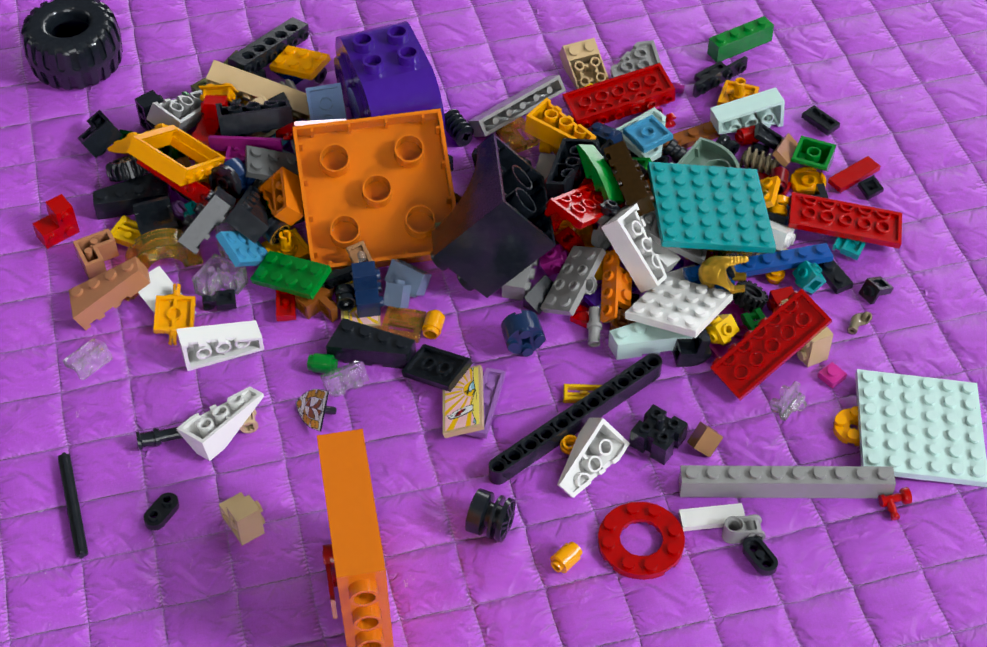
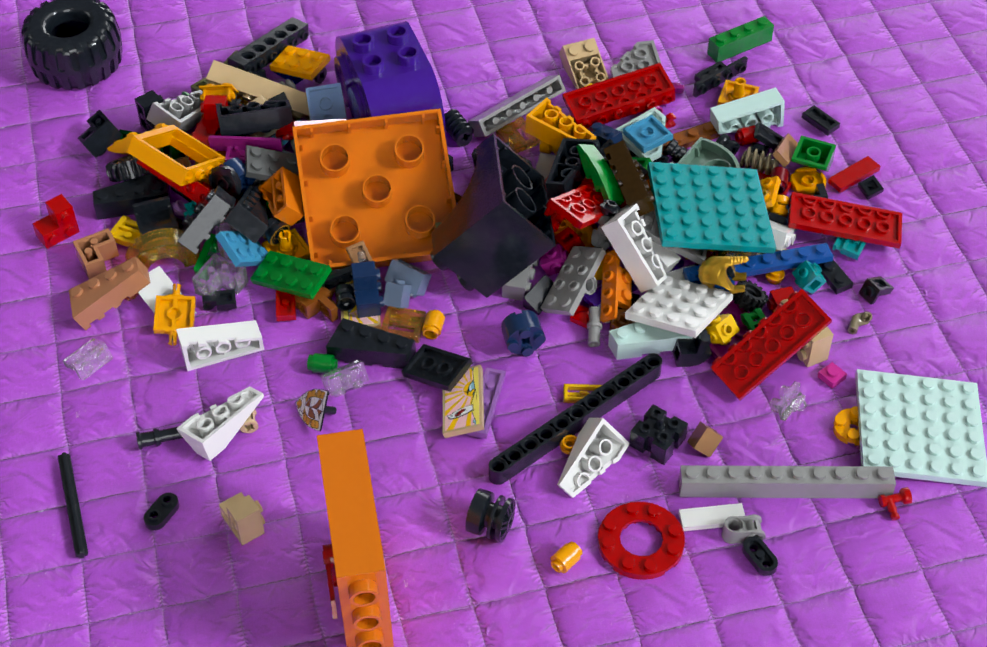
none -> green plate [194,233,220,285]

